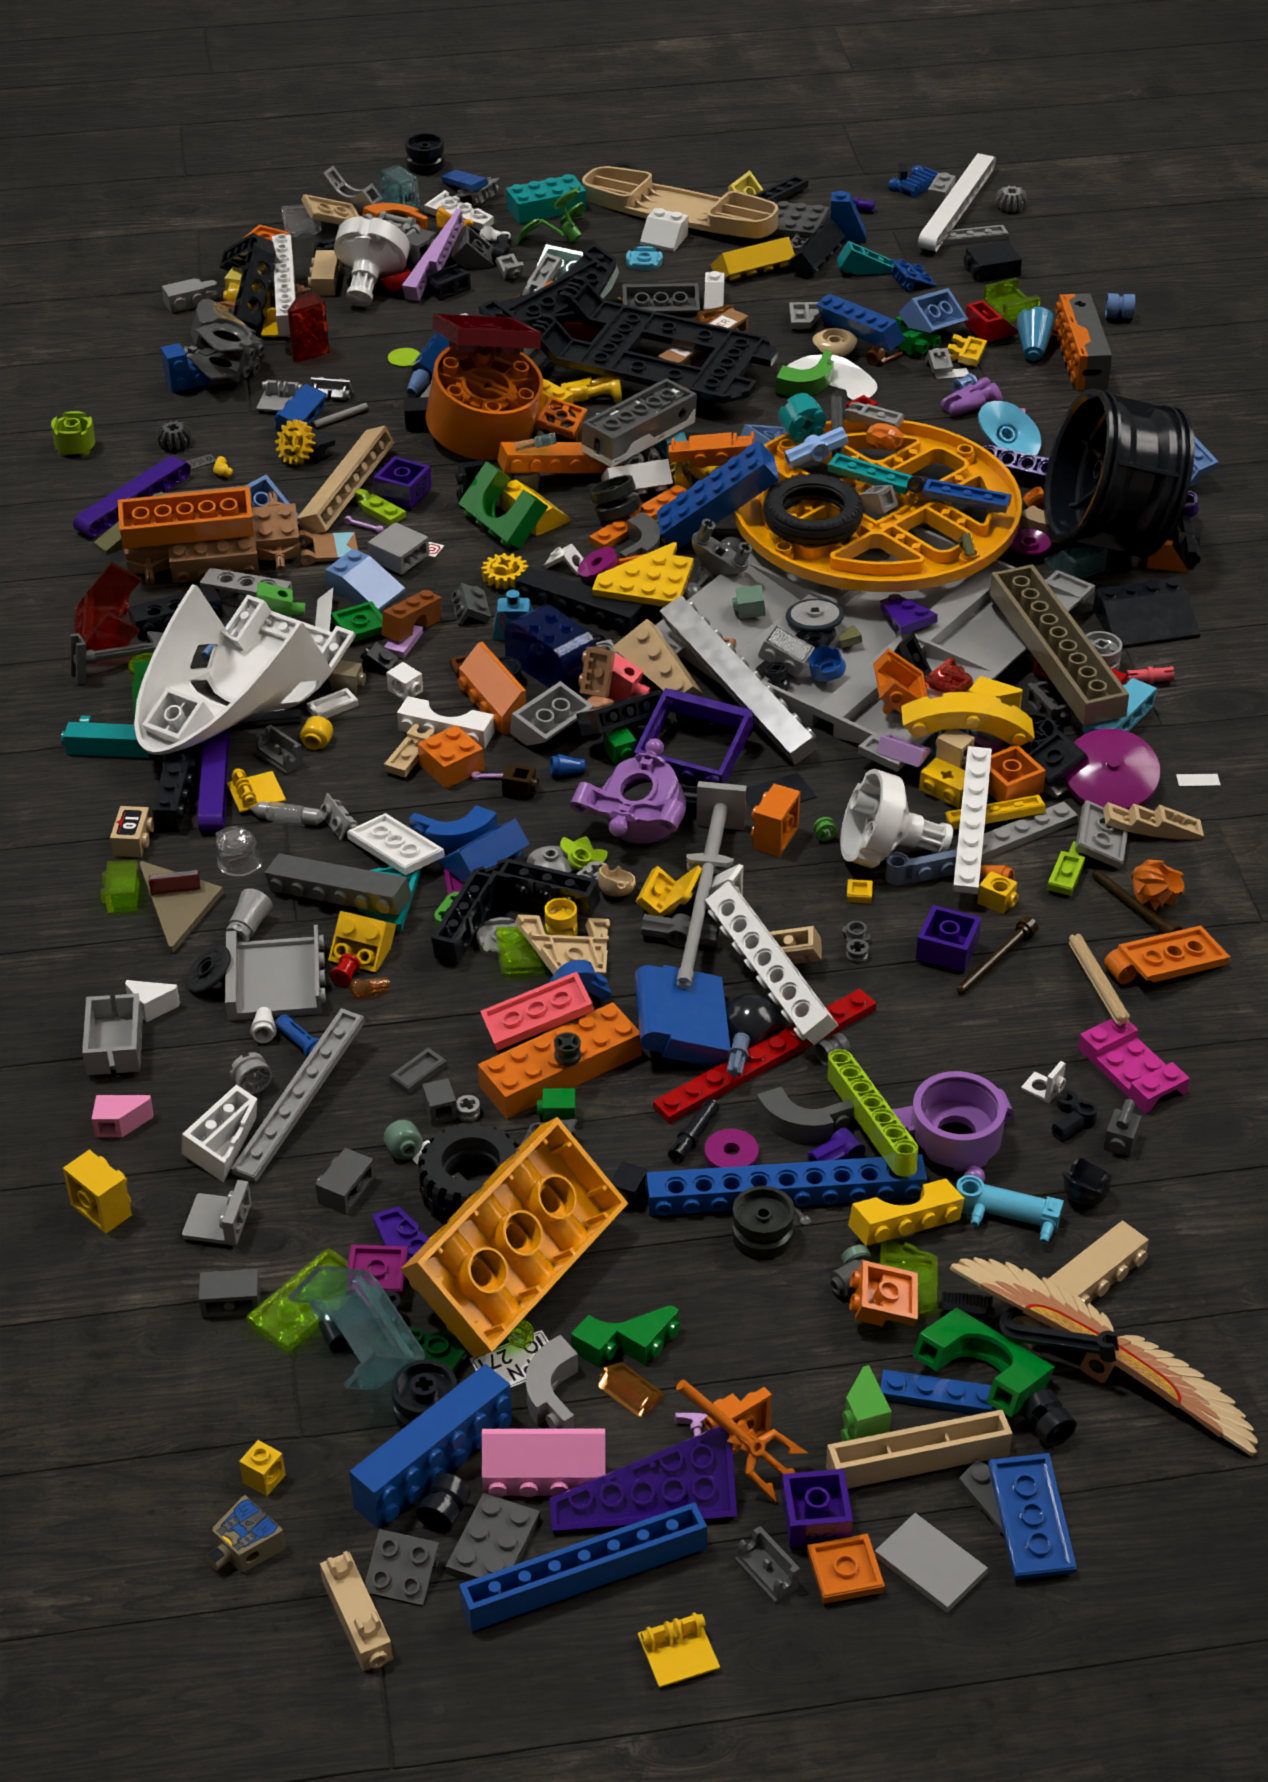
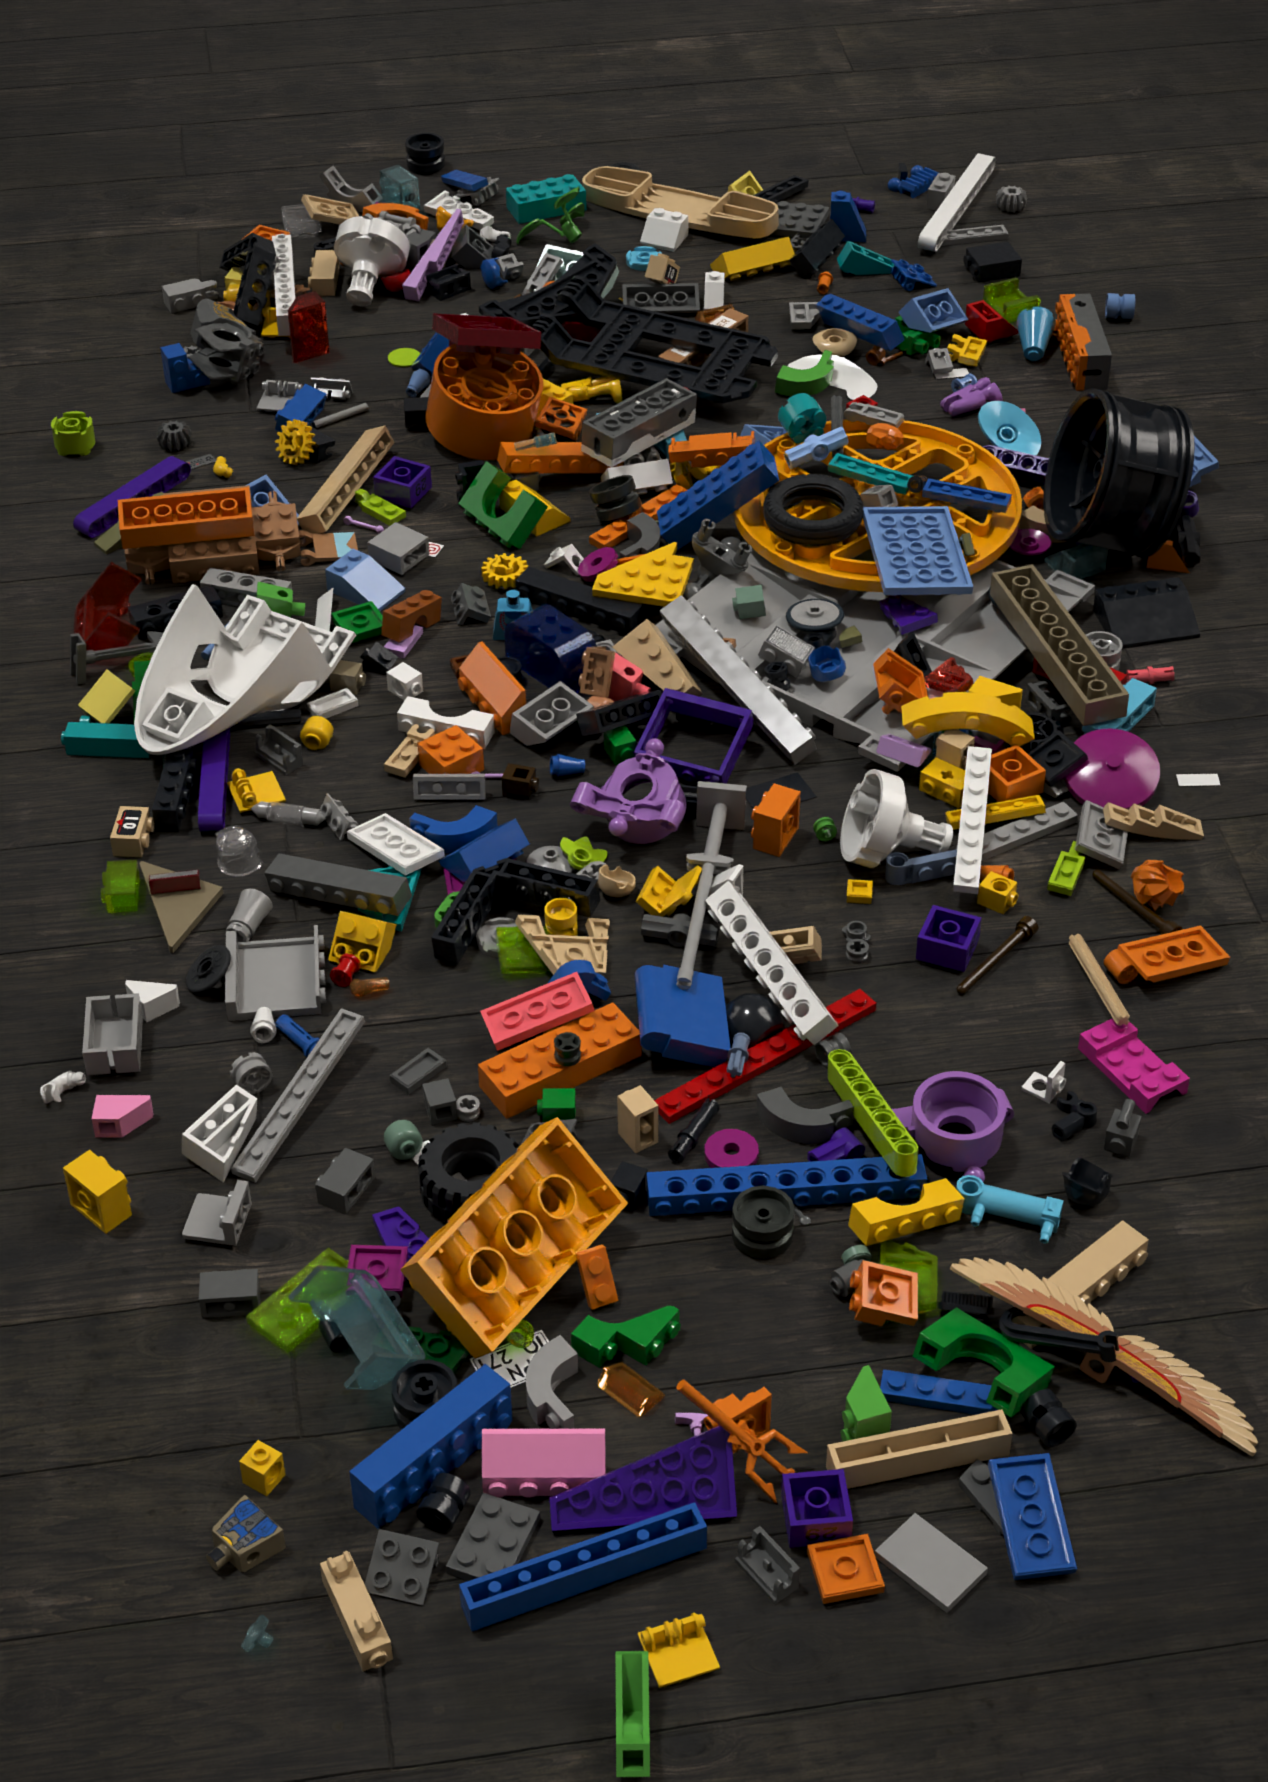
none -> white piece [40,1071,86,1104]
none -> light yellow slope [78,670,135,724]
none -> clear light blue plant [241,1615,273,1652]
none -> light grey plate [413,774,486,800]
none -> blue hair [481,258,508,289]
none -> orange plate [575,1244,619,1310]
none -> bright green arch [616,1651,650,1777]
none -> tan brick [617,1085,658,1153]
none -> tan brick [645,253,680,284]
none -> orange pin [817,272,833,294]
none -> medium blue plate [863,506,973,596]

